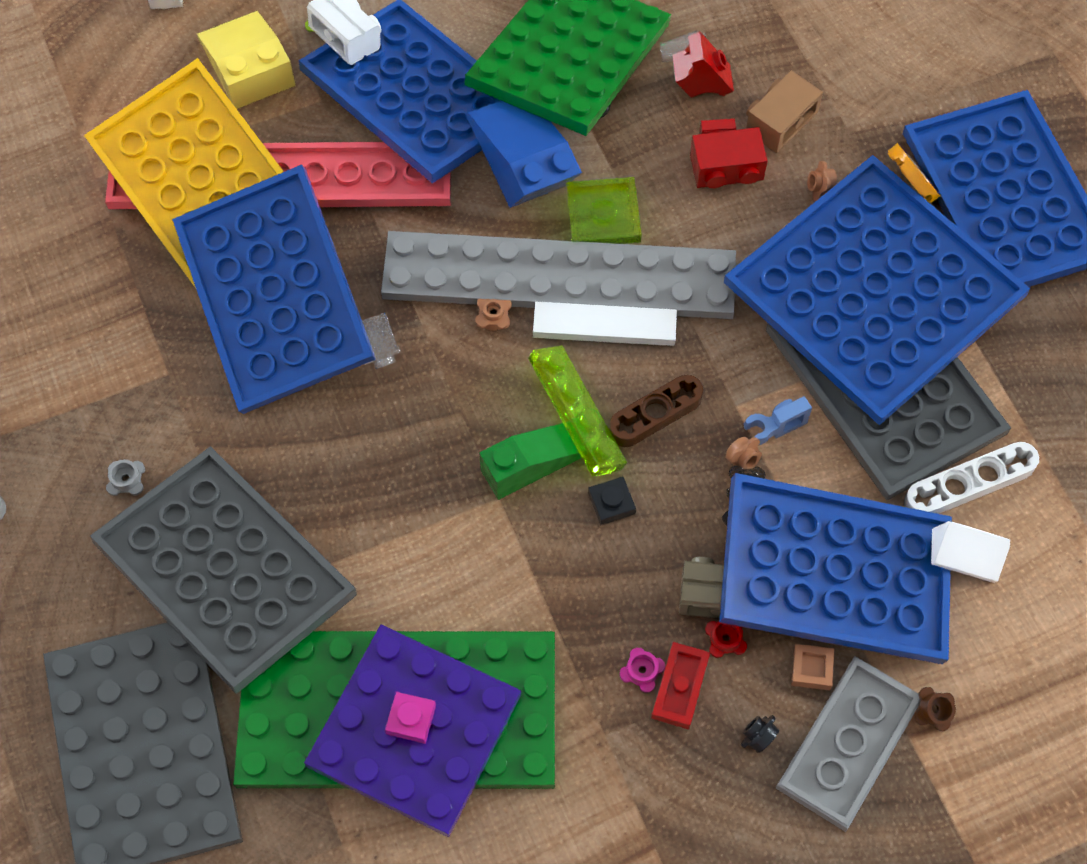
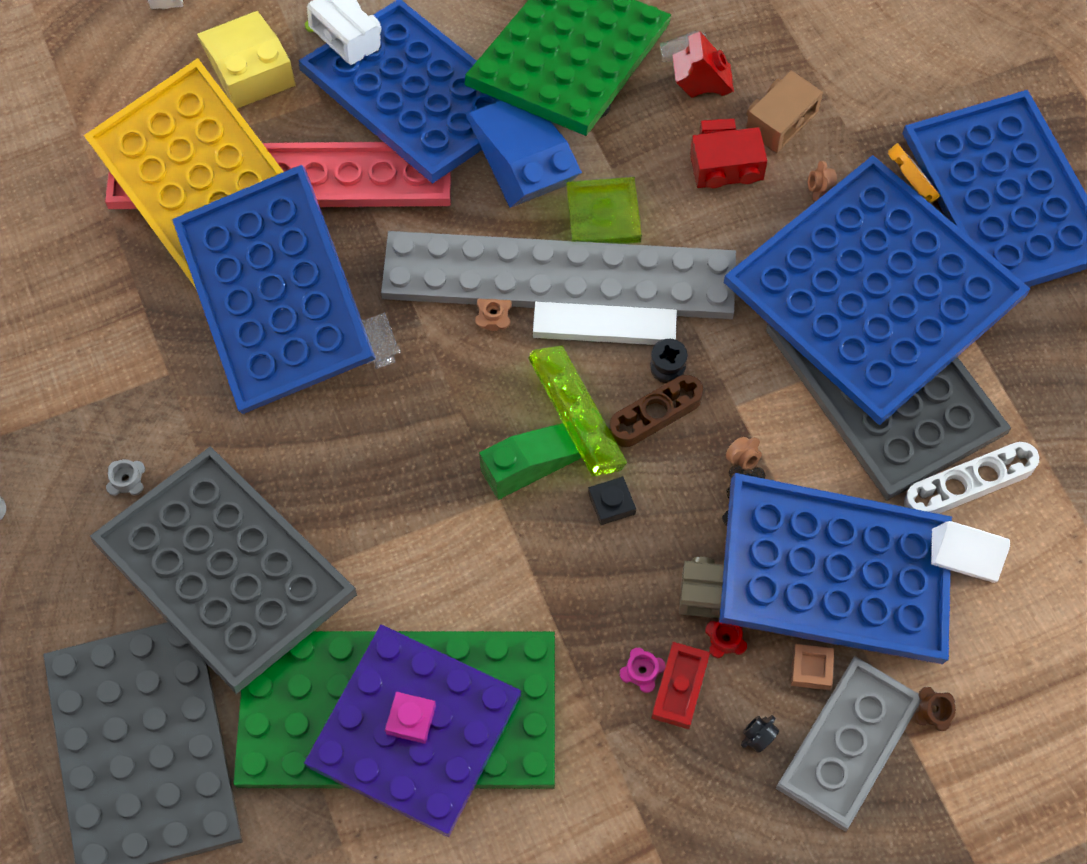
medium blue plate [744,396,812,445] -> none
none -> black wheel [650,338,688,383]

